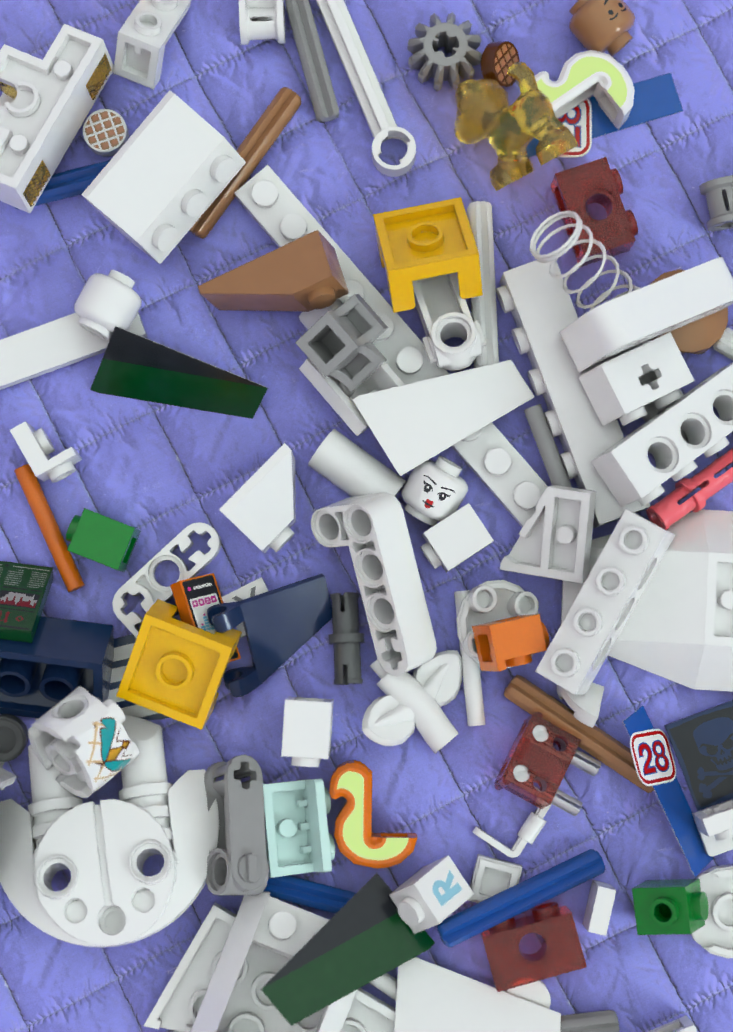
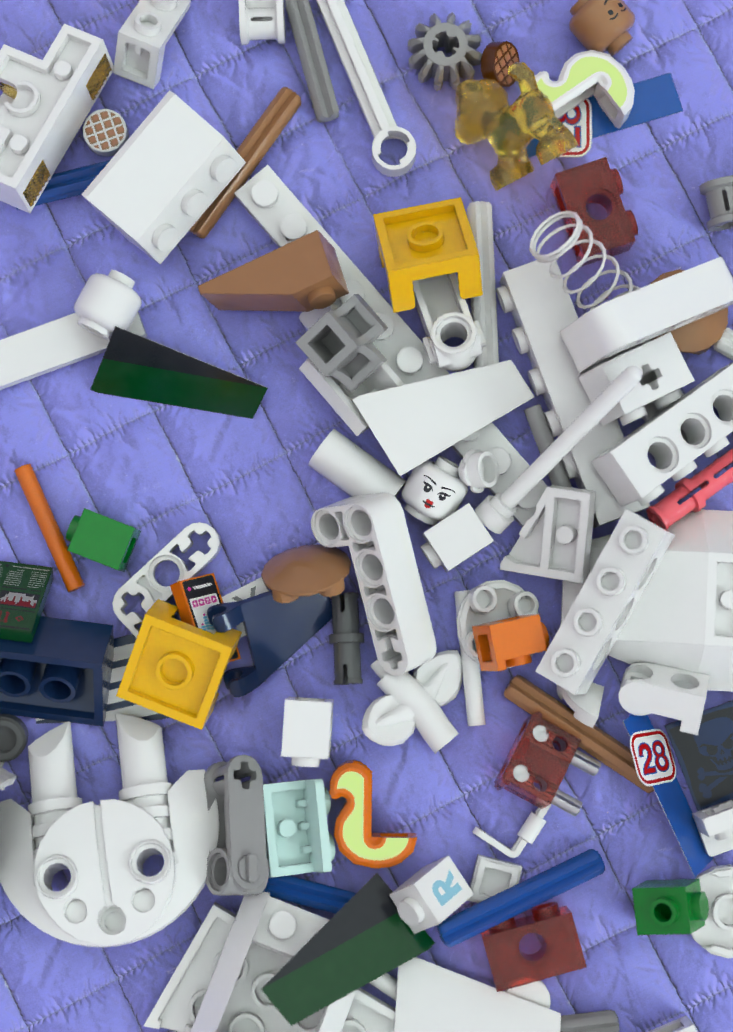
white bracket [10,421,82,483] -> none
white brick [28,686,139,798] -> none
white slope [219,443,296,554] -> none
white tile [582,880,616,936] -> none
none -> medium nougat dish [261,544,351,603]
none -> white plate [458,449,499,493]
none -> white piece [475,366,642,534]
none -> white leg [618,662,710,735]

